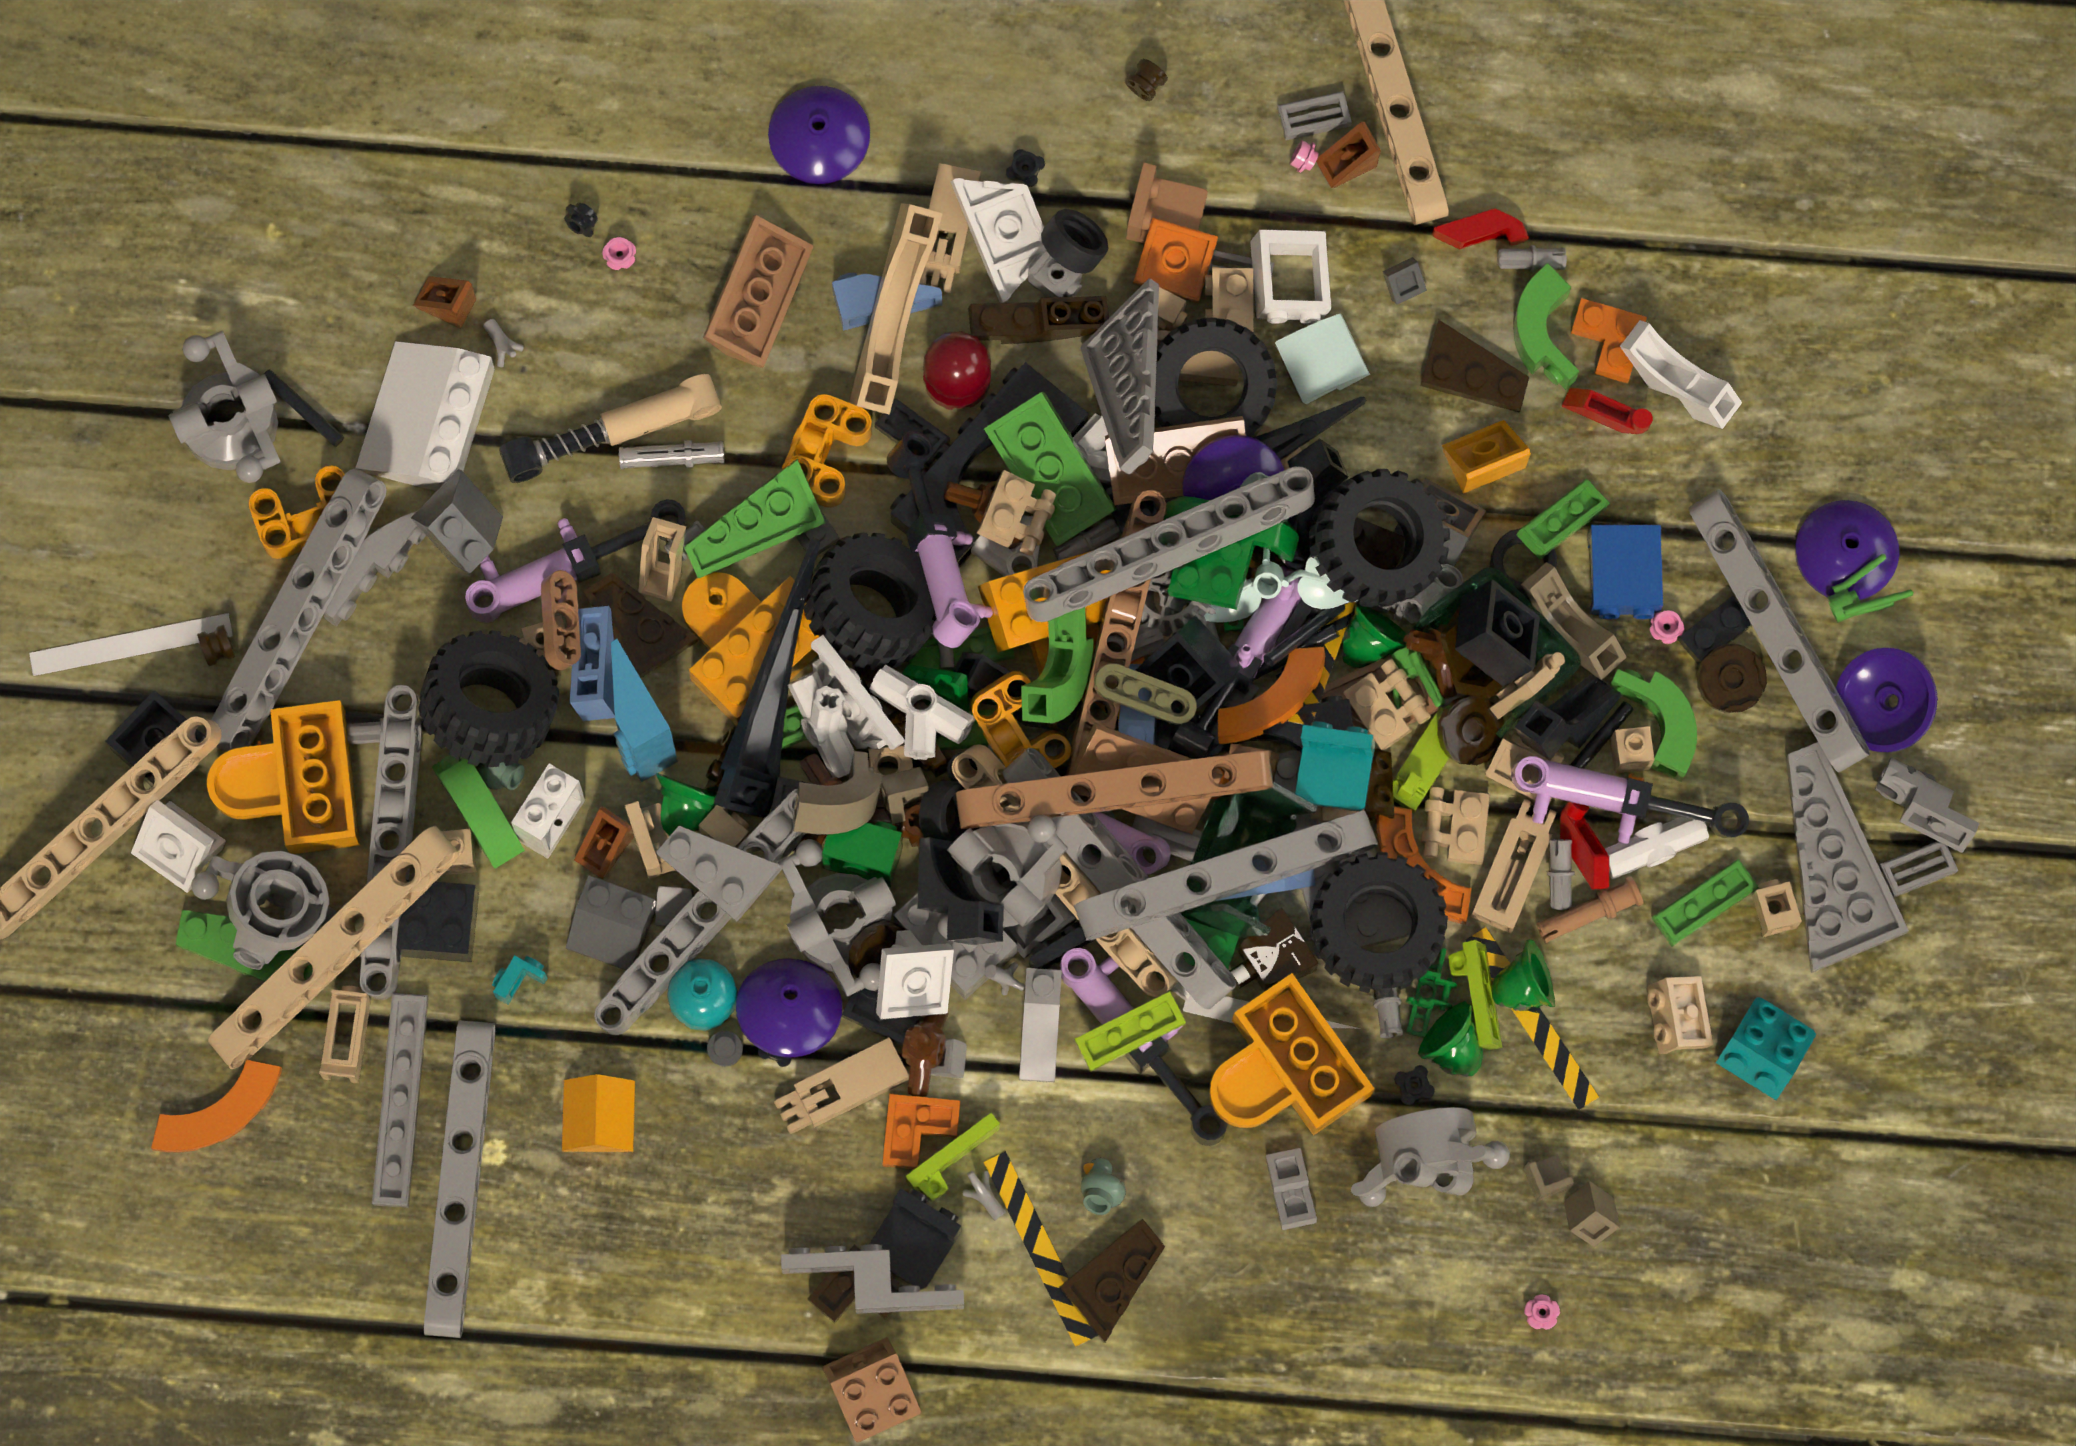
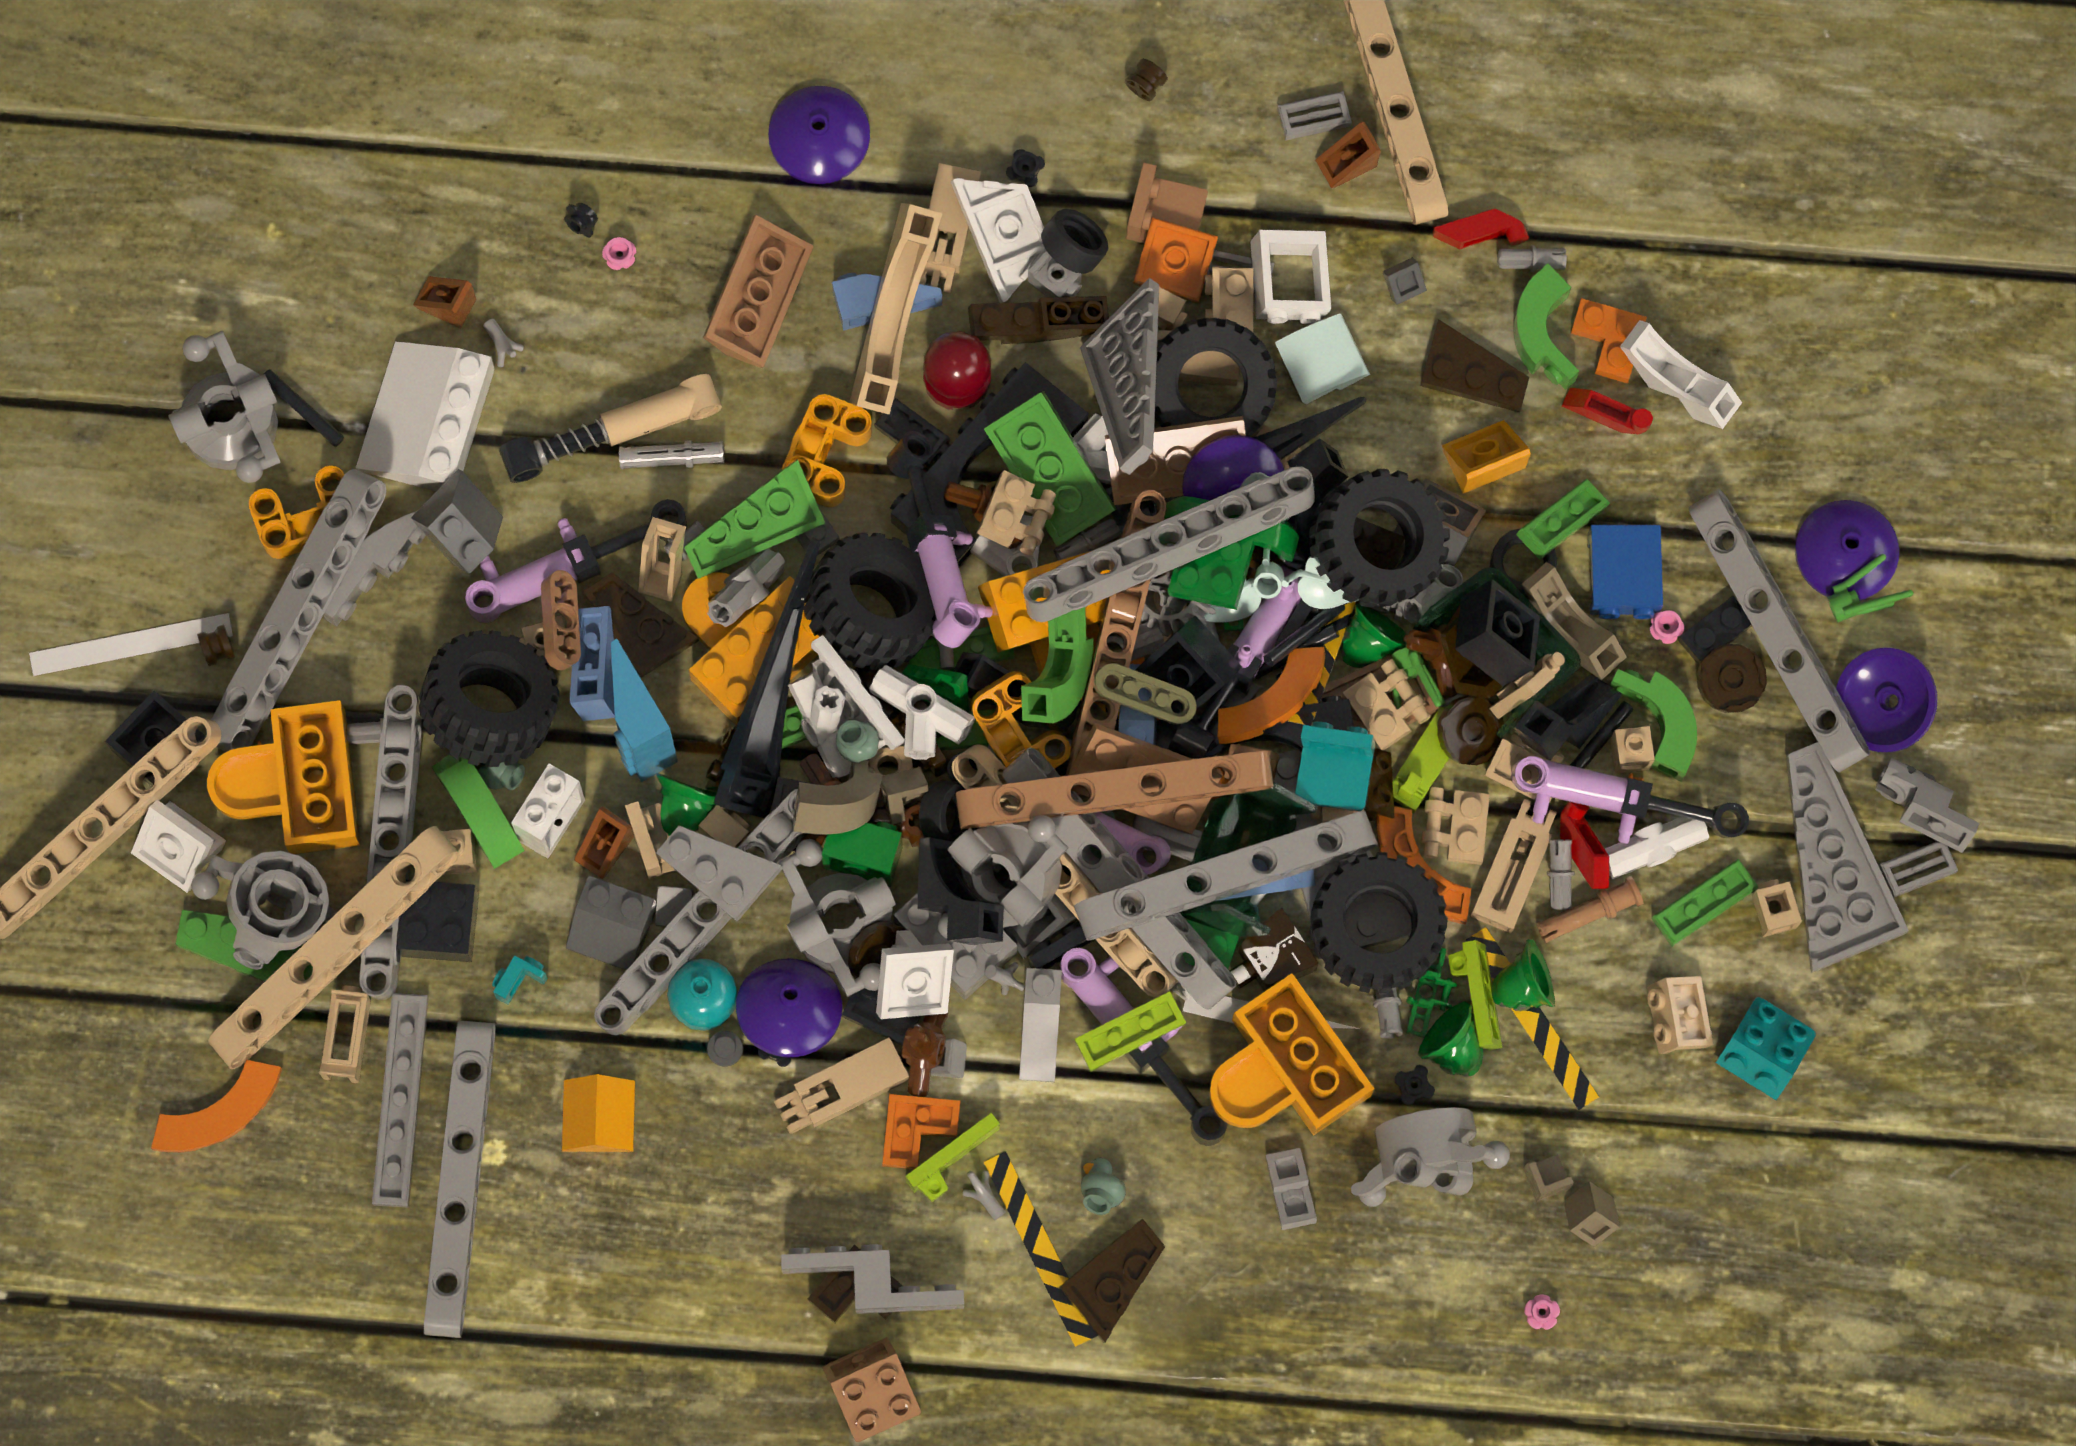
black bracket [869,1188,962,1290] -> none
bright pink plate [1289,140,1319,173] -> none
none -> light grey piece [707,548,785,627]
none -> sand green animal [836,720,879,763]

